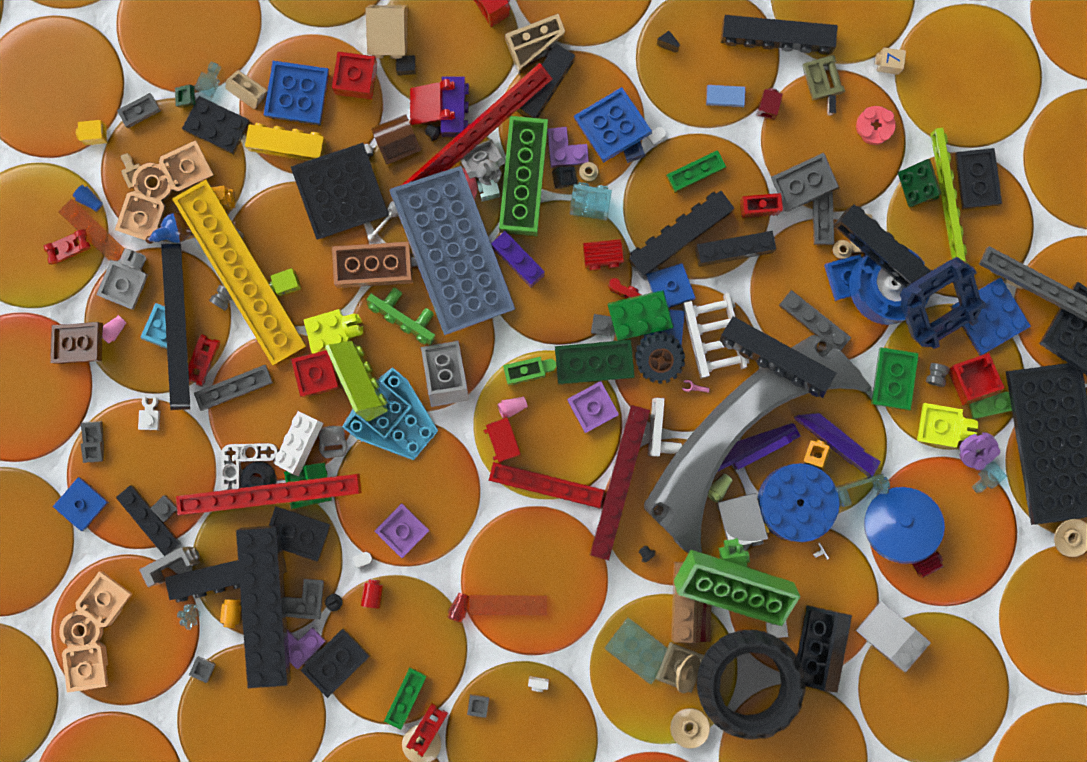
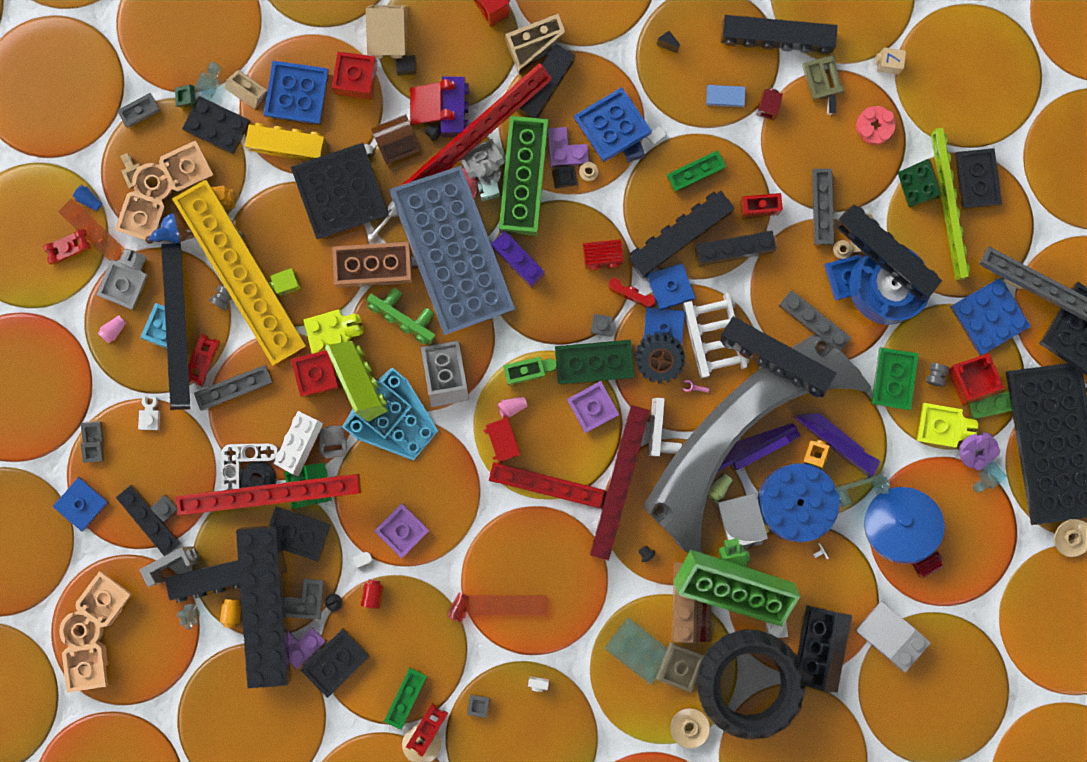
plate [50,322,103,364] -> none
yellow brick [76,120,108,145] -> none
dark grey plate [189,656,216,683] -> none
clear light blue brick [570,182,612,220] -> none
green plate [608,290,674,341] -> none
tan dish [676,654,700,693] -> none
dark grey plate [771,153,839,213] -> none
dark blue plate [900,257,986,349] -> none

